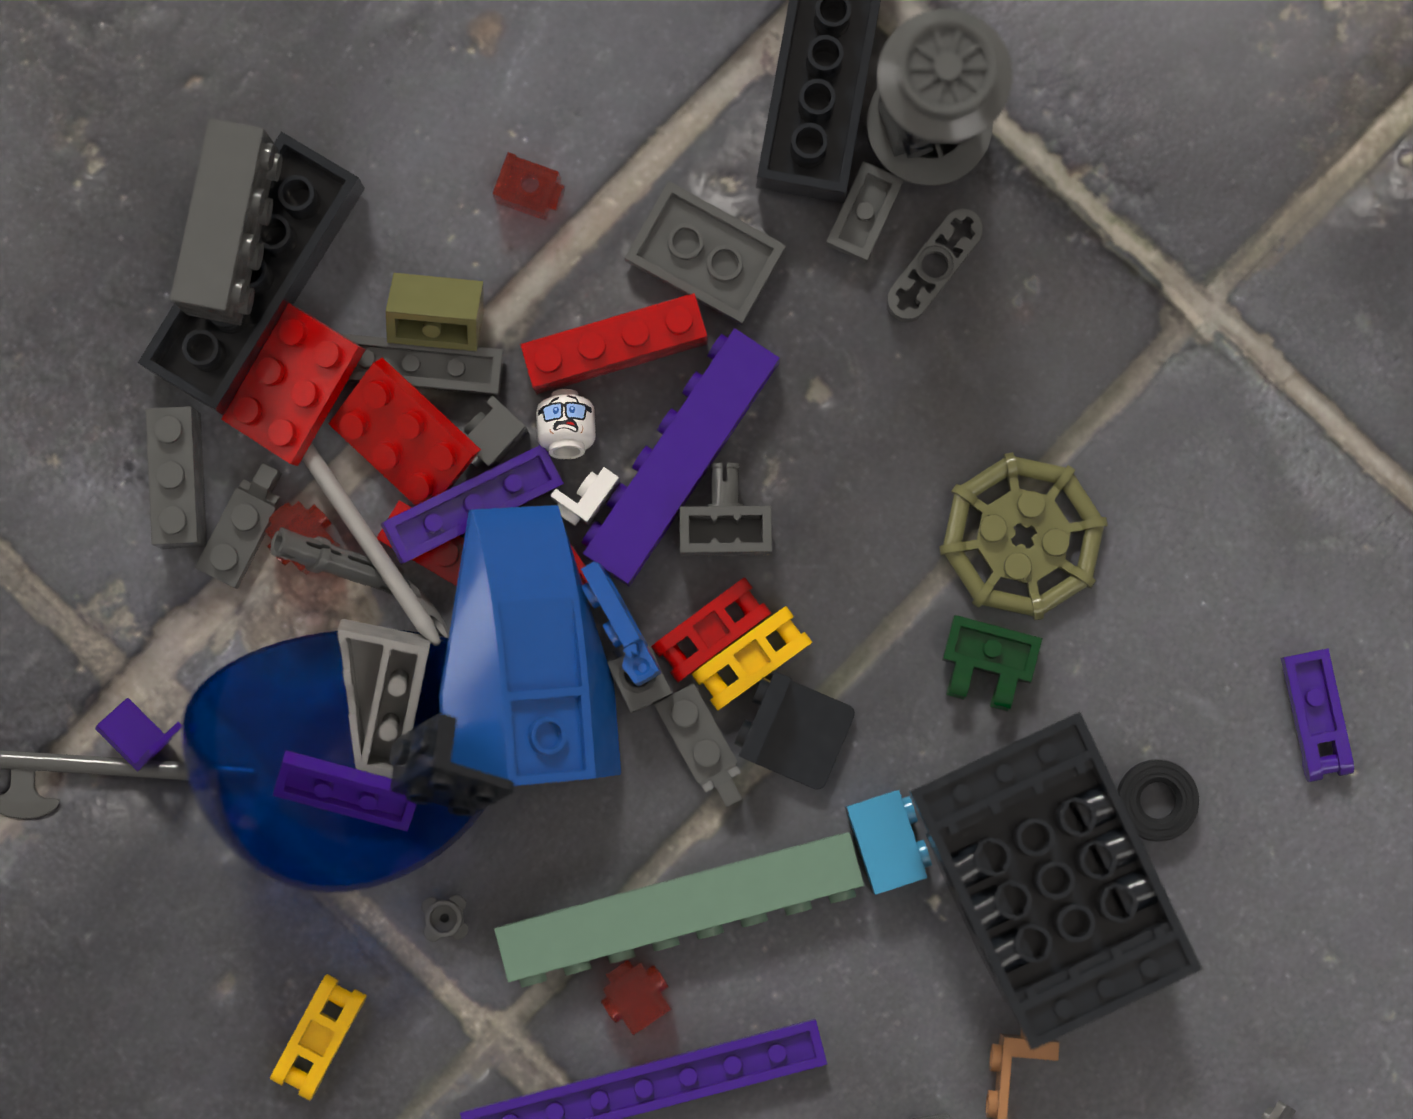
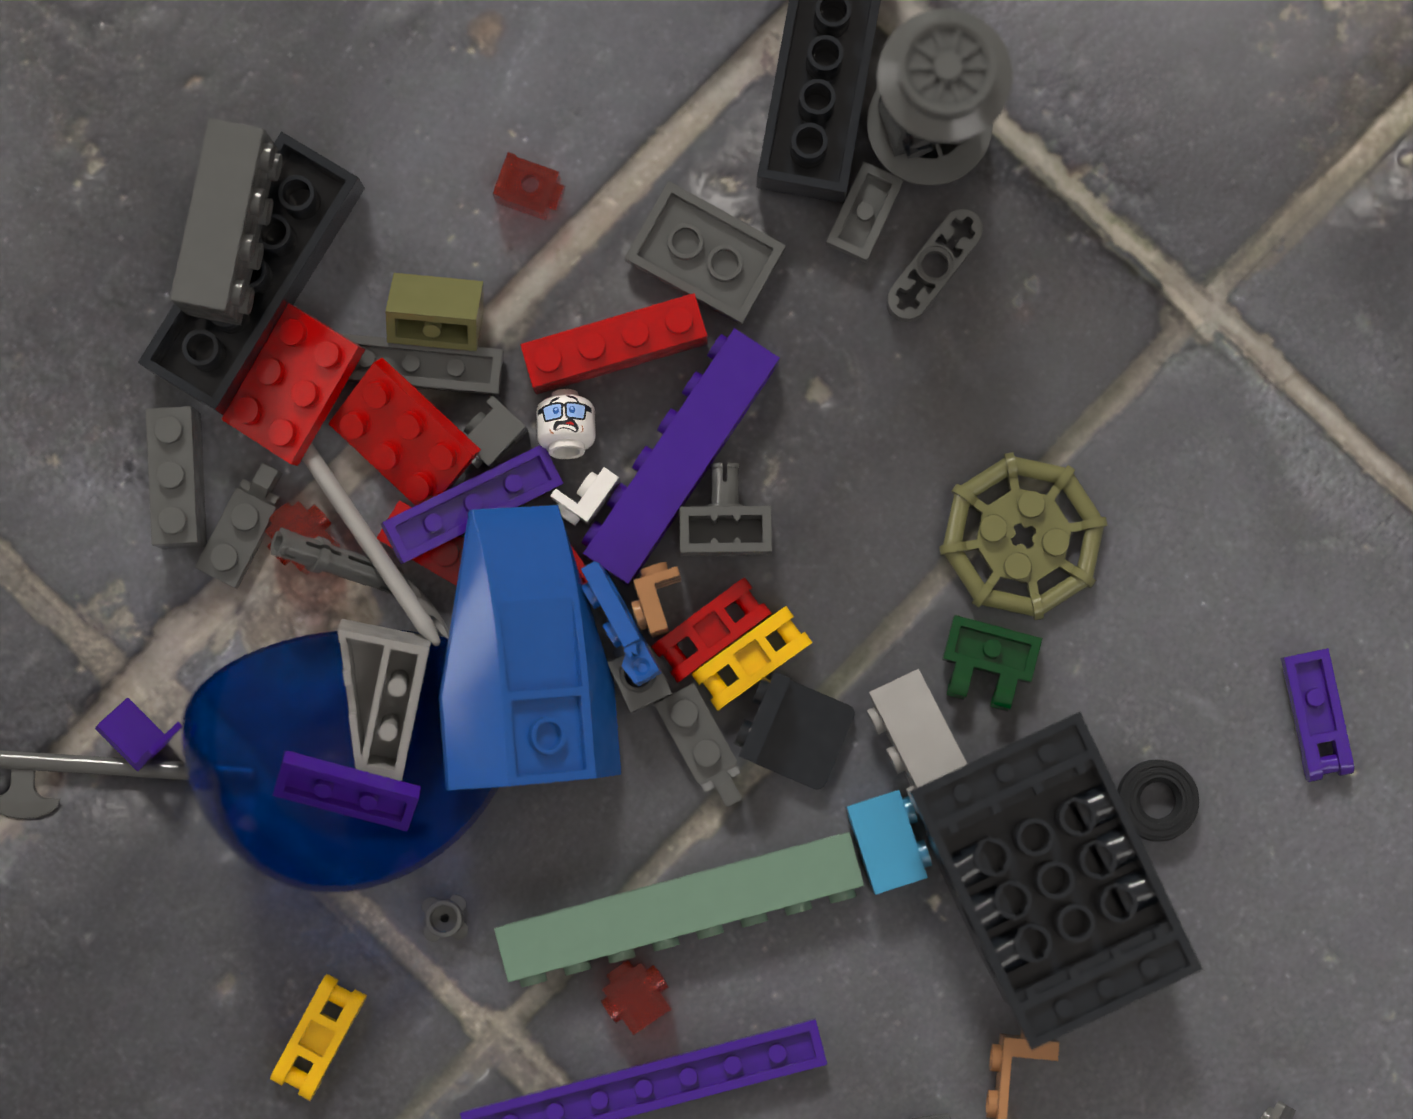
black bracket [390,713,514,816] -> none
none -> medium nougat bracket [631,562,681,638]
none -> light grey wedge [867,669,967,813]

